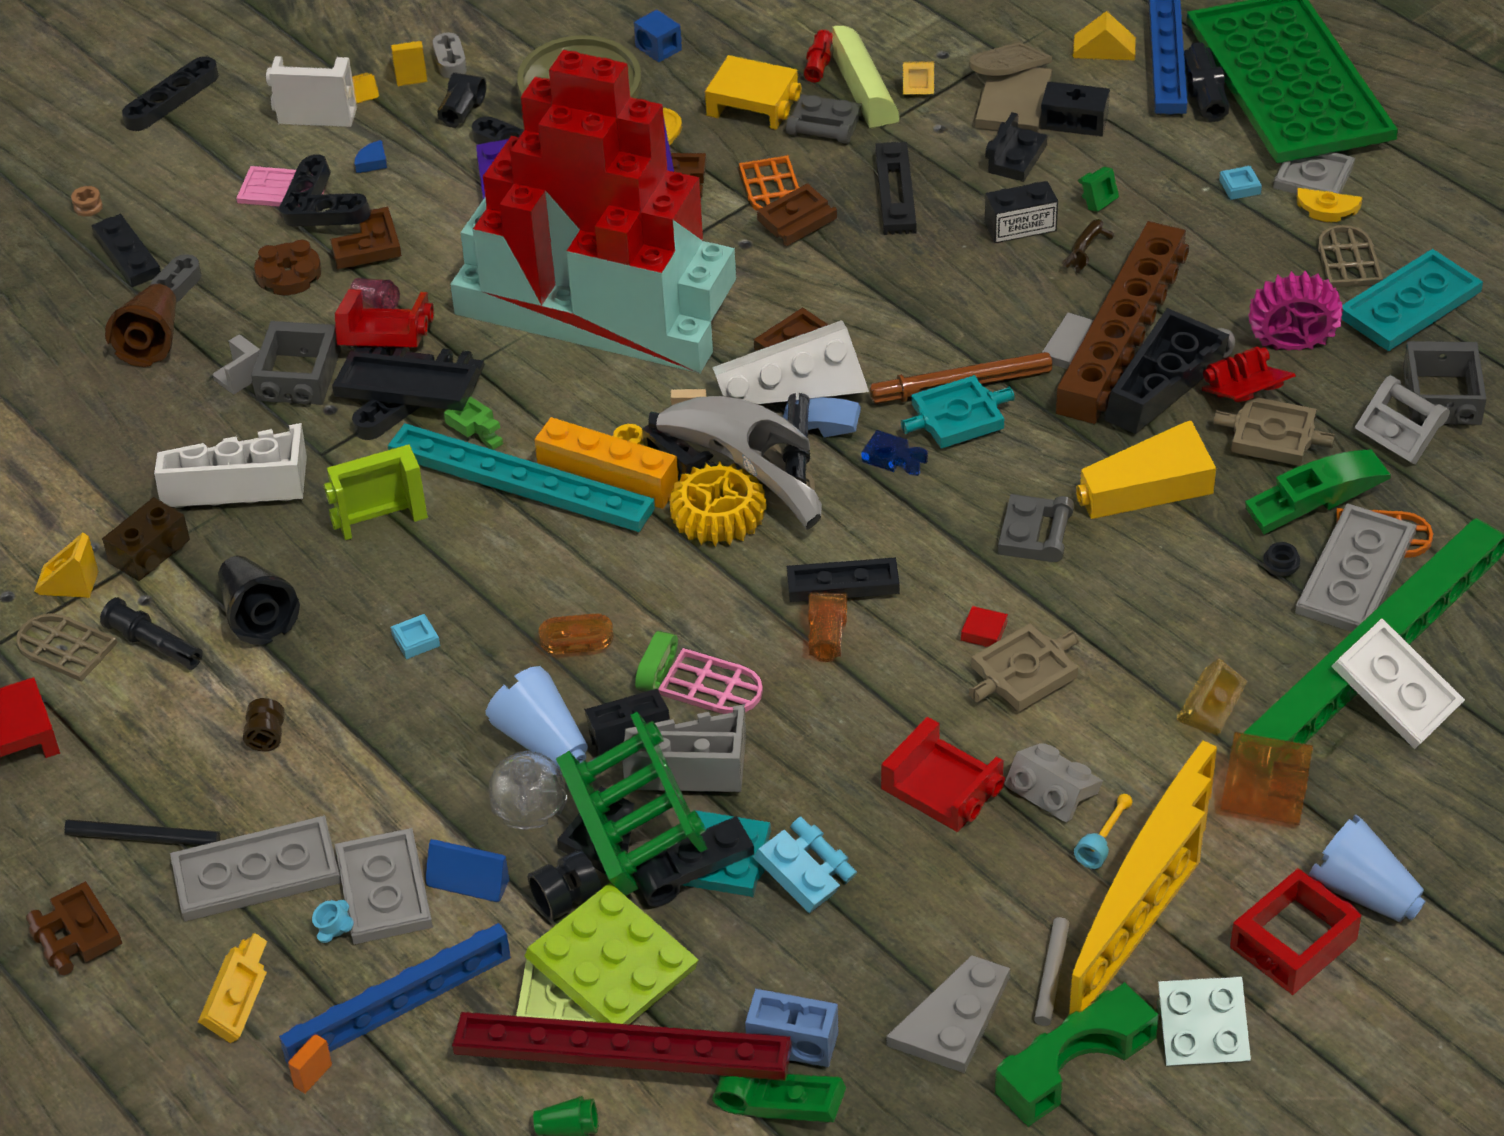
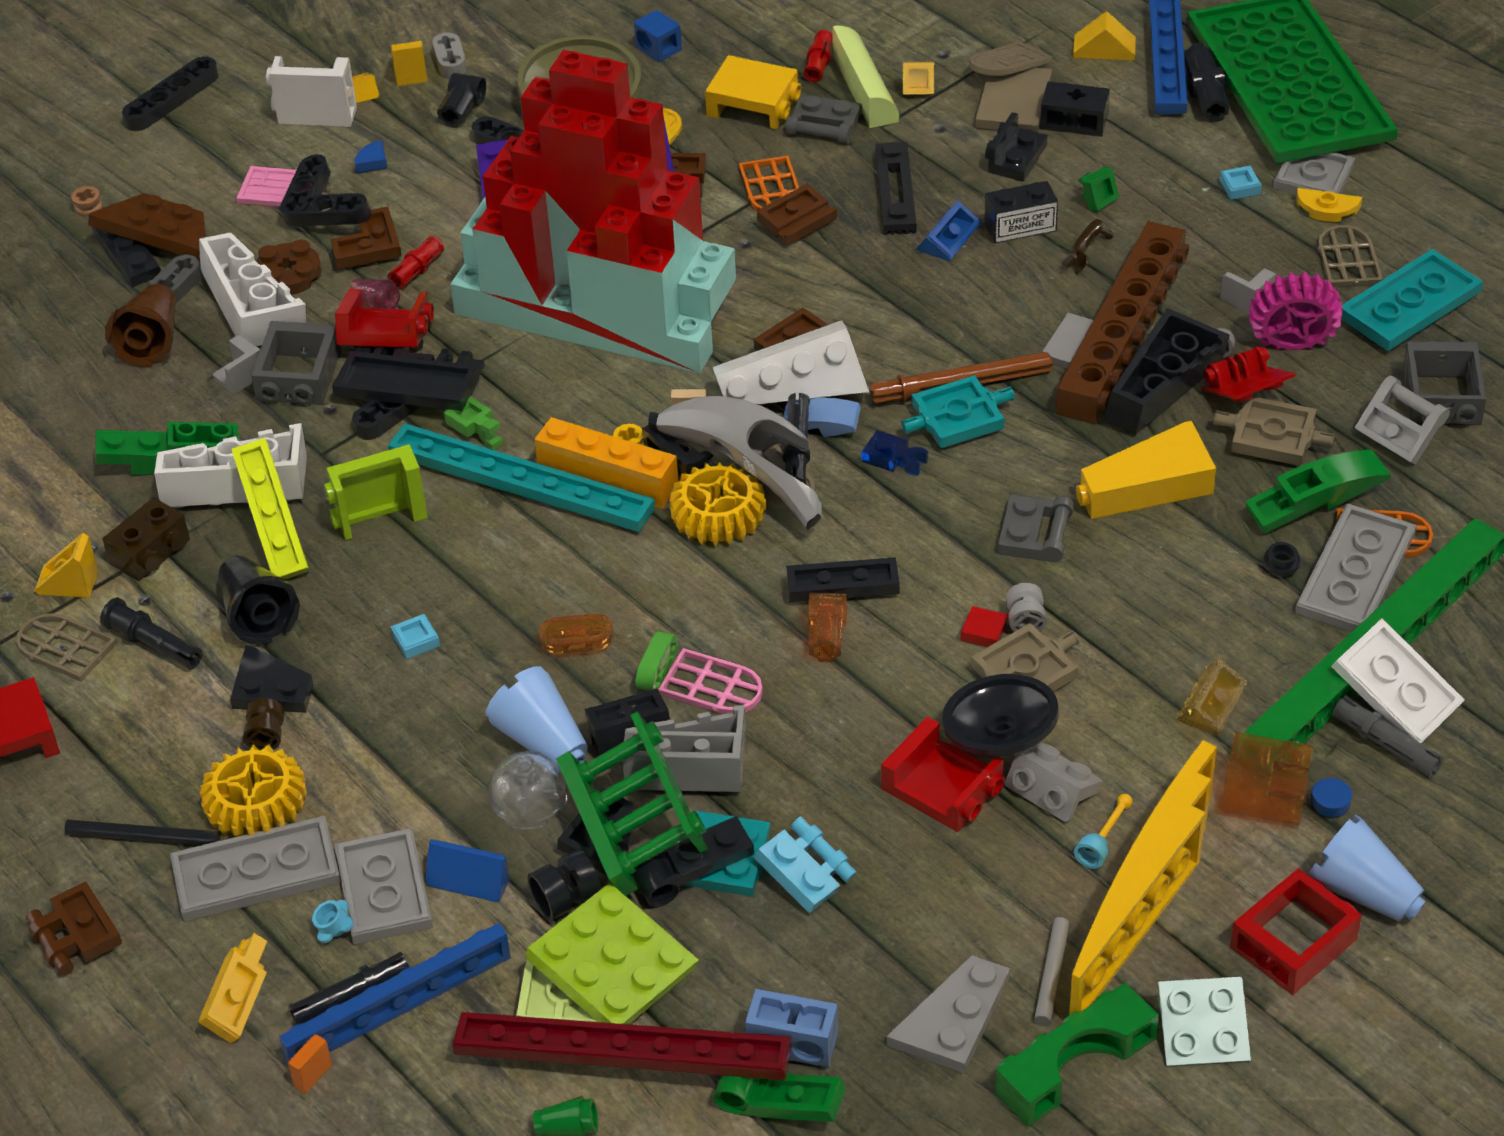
none -> reddish brown wing [88,193,206,261]
none -> green slope [95,421,239,475]
none -> white wedge [199,233,306,347]
none -> yellow gear [200,744,307,837]
none -> black wing [230,645,314,713]
none -> neon yellow plate [231,438,310,580]
none -> black pin [288,951,410,1025]
none -> red pin [387,236,444,290]
none -> blue slope [917,200,982,261]
none -> black dish [942,674,1059,757]
none -> light grey wheel [1006,583,1047,632]
none -> light grey panel [1220,268,1276,314]
none -> blue tile [1311,778,1352,817]
none -> dark grey pin [1332,696,1444,778]

